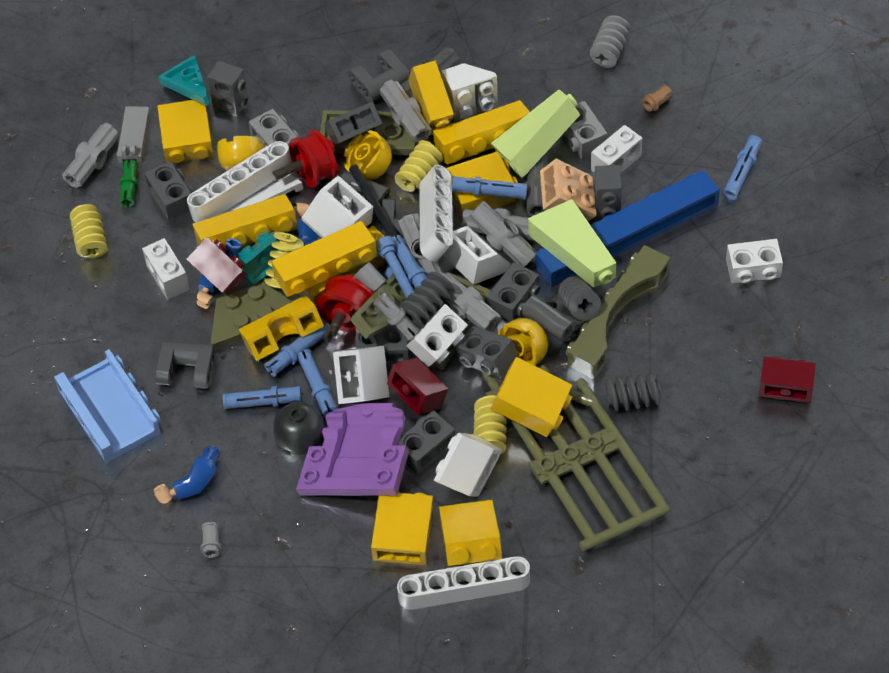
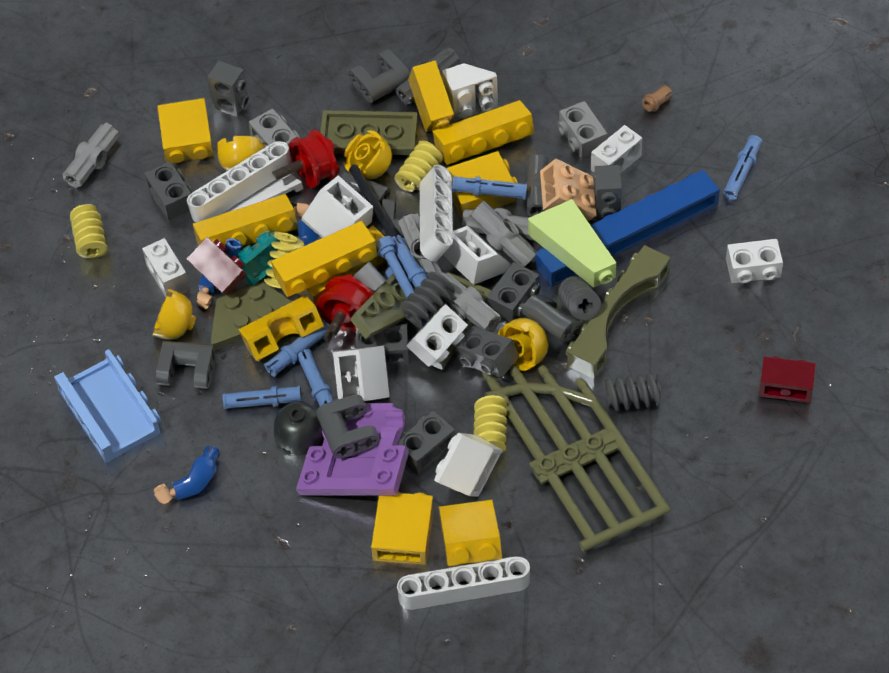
light grey hinge [117,106,150,162] -> none
green pin [119,160,138,207] -> none
teal wing [158,56,210,106] -> none
light grey pin [200,522,222,558] -> none
dark grey brick [324,102,382,145] -> none
light grey pin [373,292,420,340] -> none
light grey piece [380,80,432,143] -> none
dark red brick [387,357,448,415] -> none
yellow brick [490,357,572,437] -> none
yellowish green slope [491,90,580,178] -> none
light grey piece [590,15,631,68] -> none
none -> yellow cylinder [152,288,196,340]
none -> dark grey connector [316,395,380,458]

